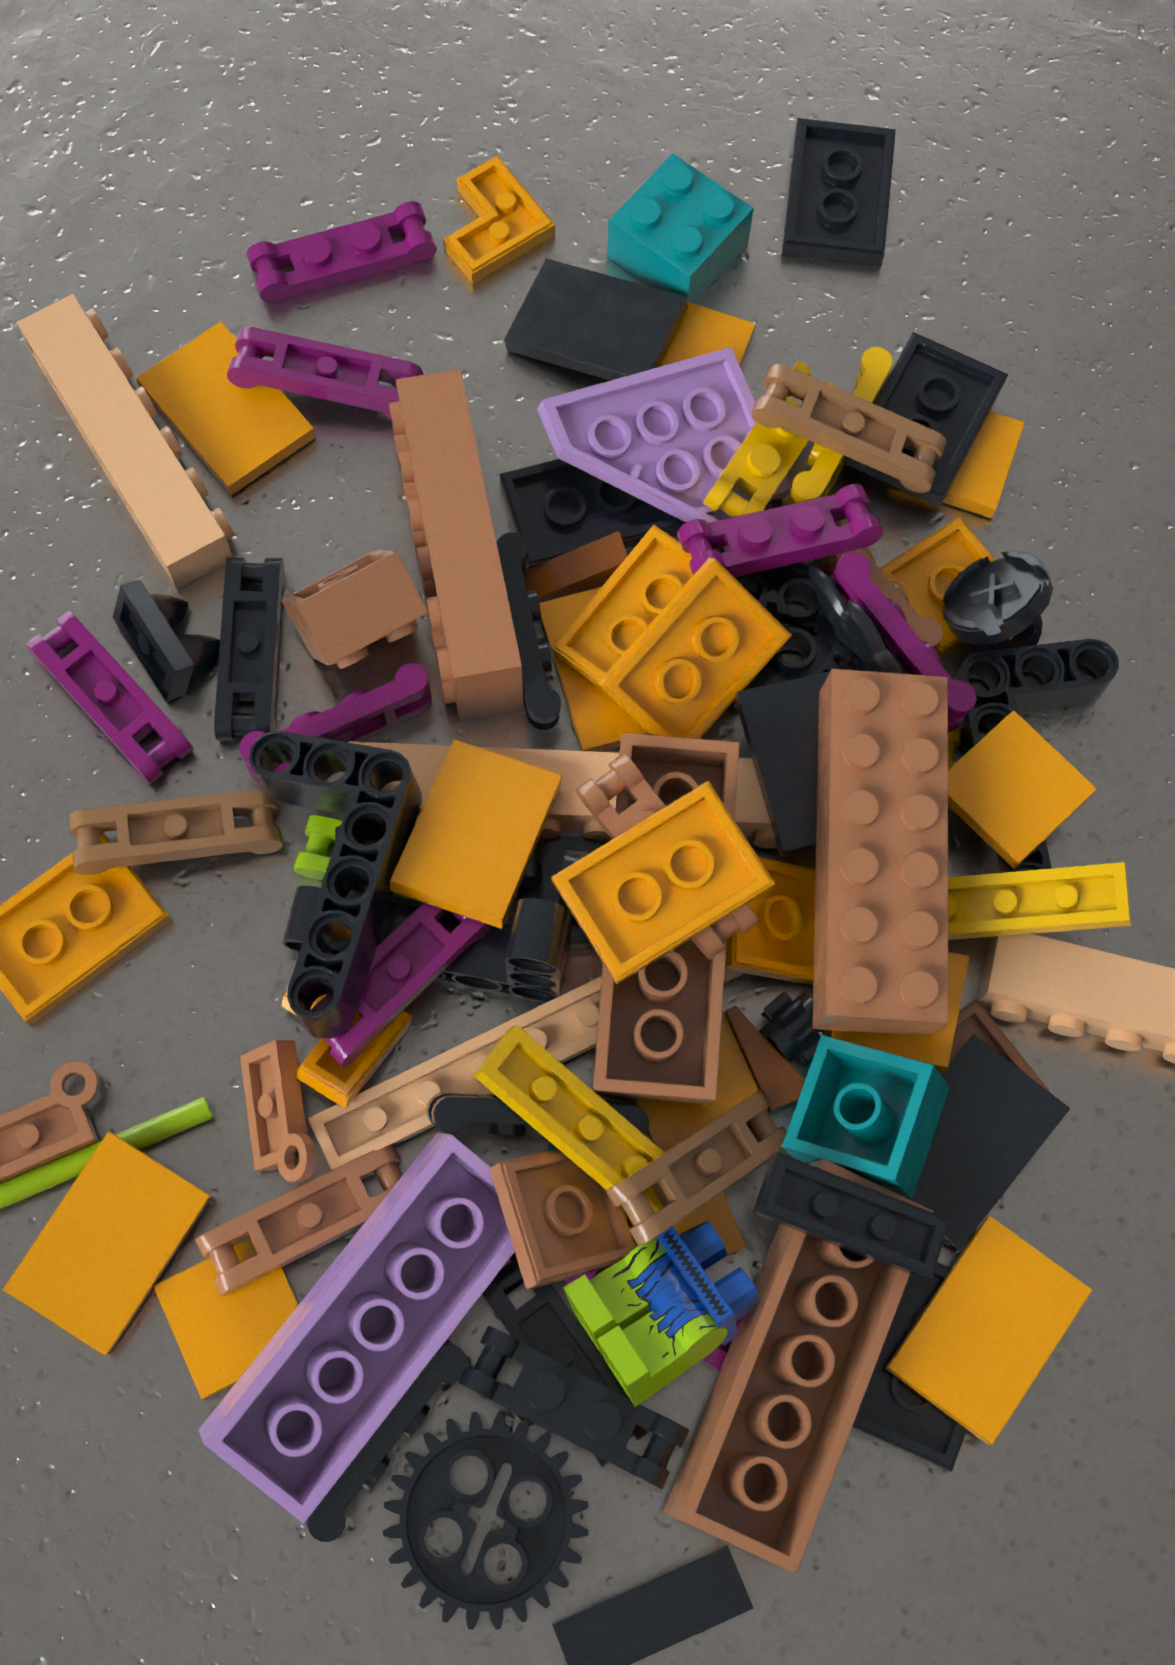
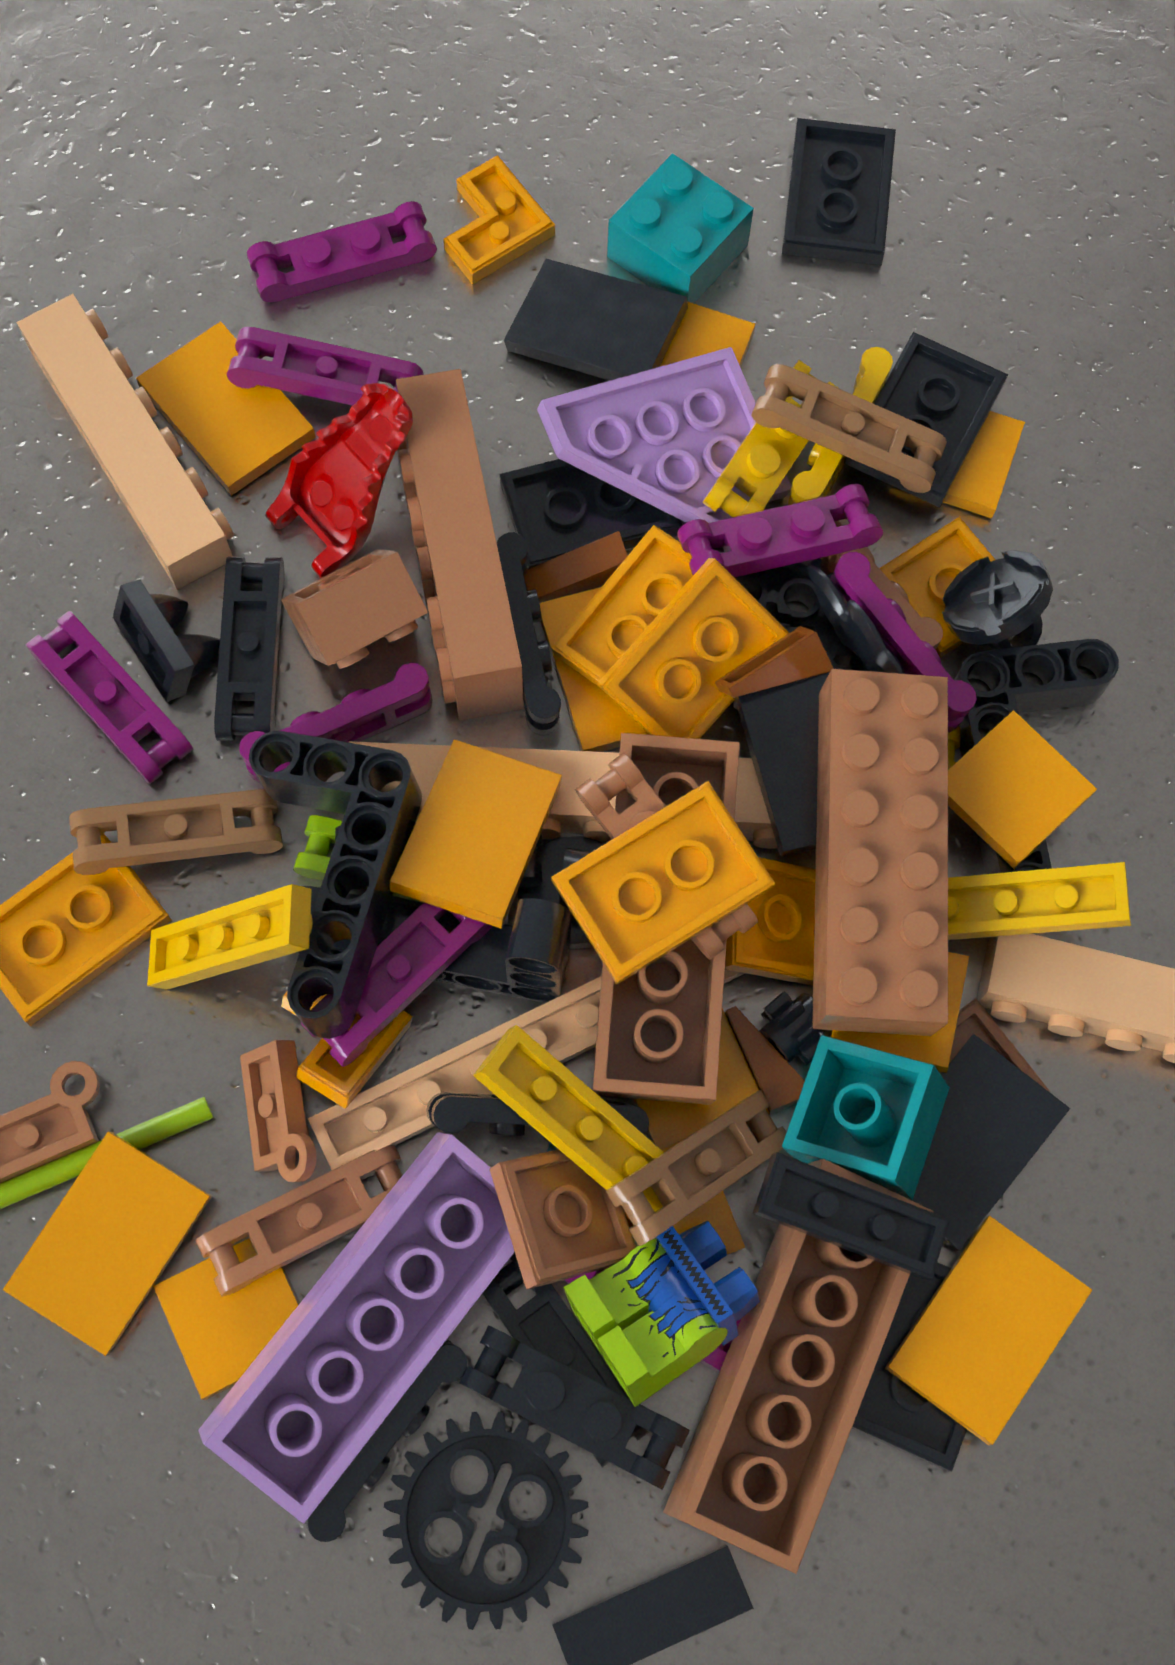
none -> yellow plate [147,884,312,990]
none -> red animal [265,383,413,579]
none -> dark orange piece [715,626,834,698]

